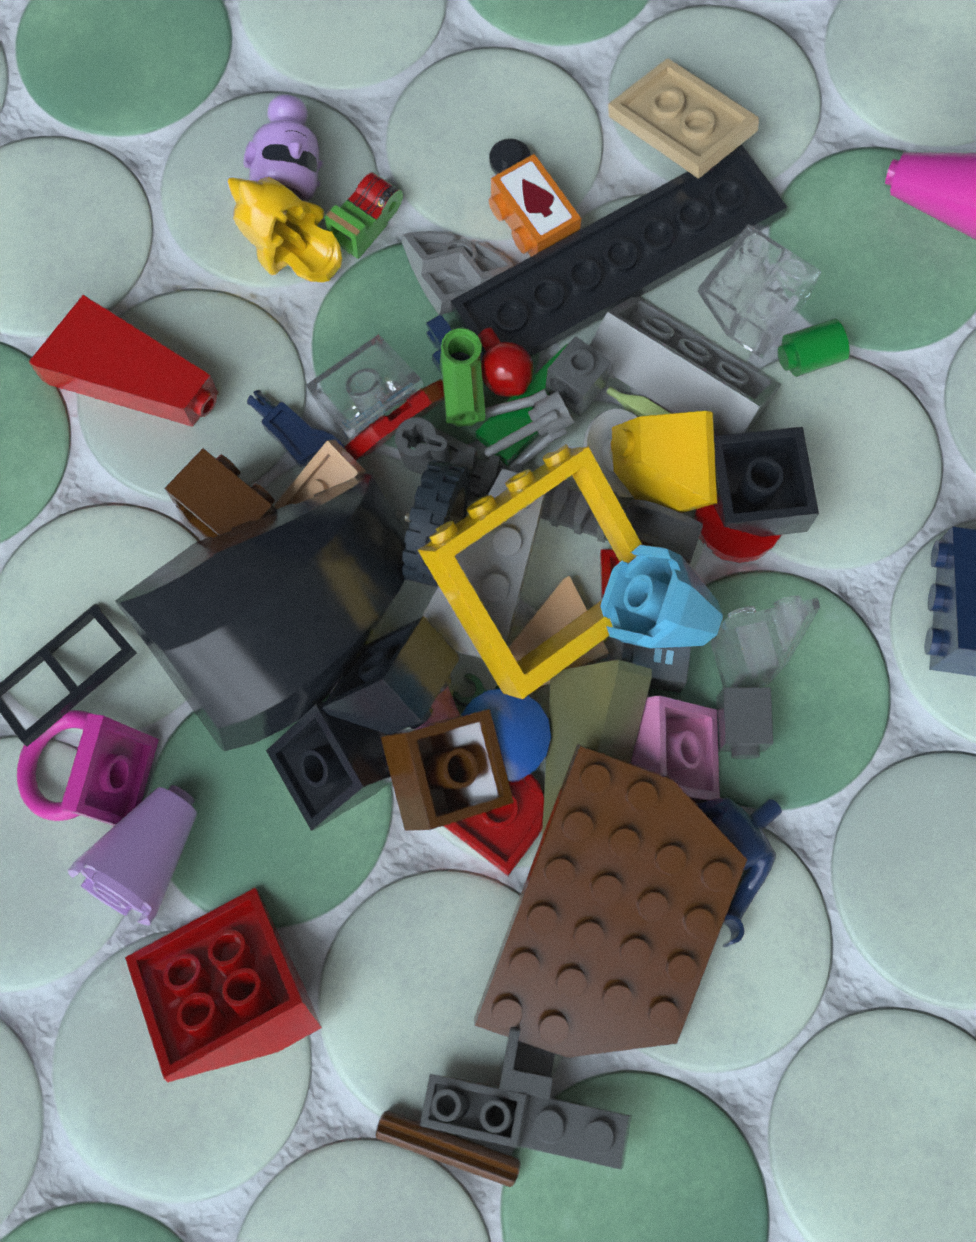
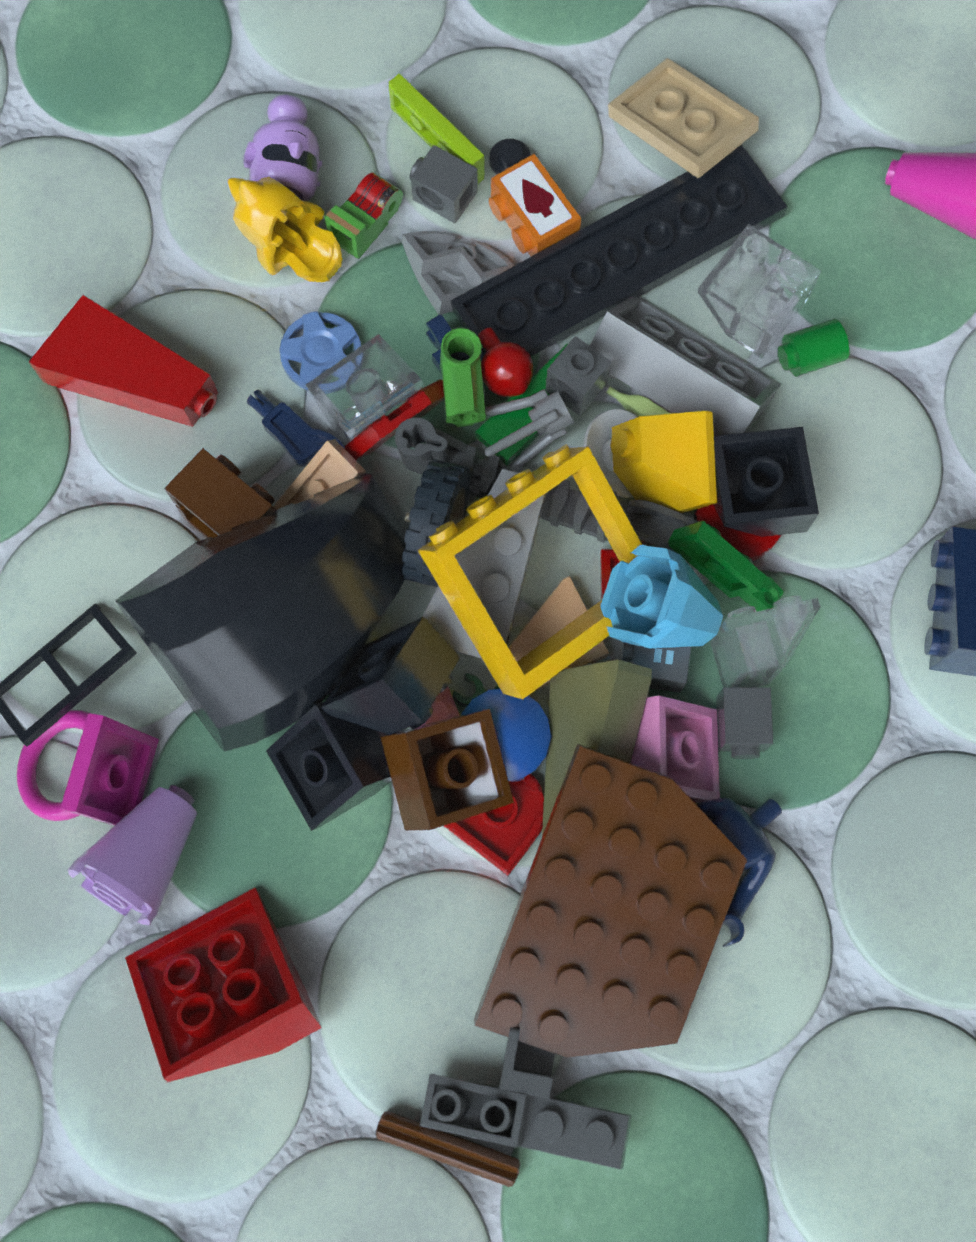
none -> medium blue wheel [280,311,362,392]
none -> lime tile [388,73,485,185]
none -> dark grey brick [409,145,478,224]
none -> green hinge [668,521,784,616]

